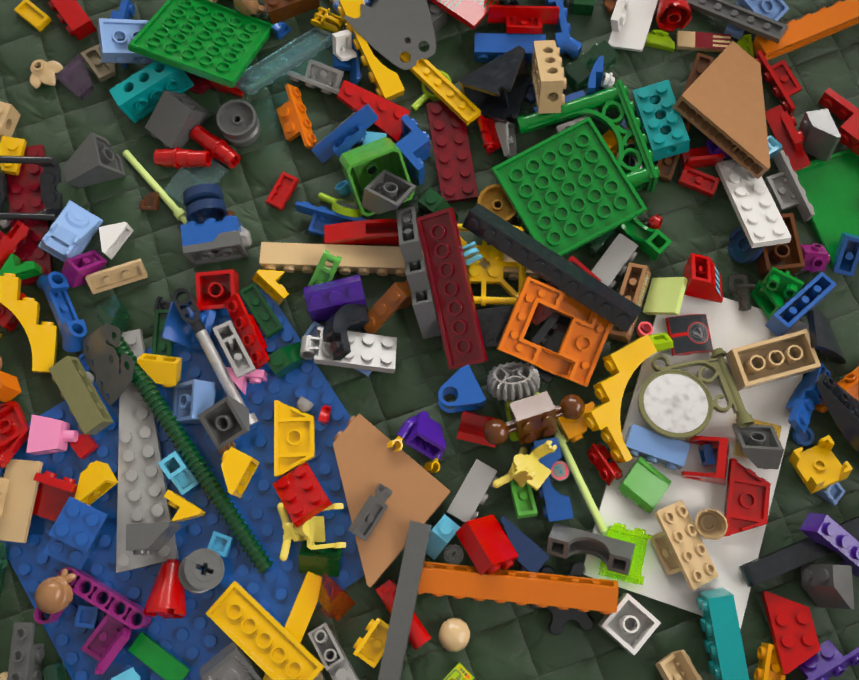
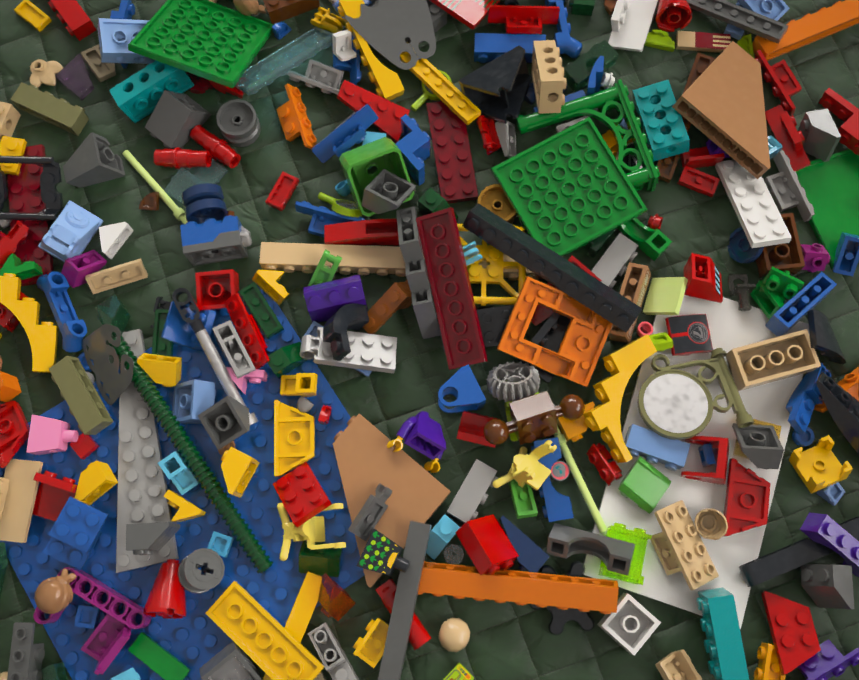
none -> olive brick [10,82,89,136]
none -> yellow brick [280,373,318,397]
none -> torso [356,529,411,576]

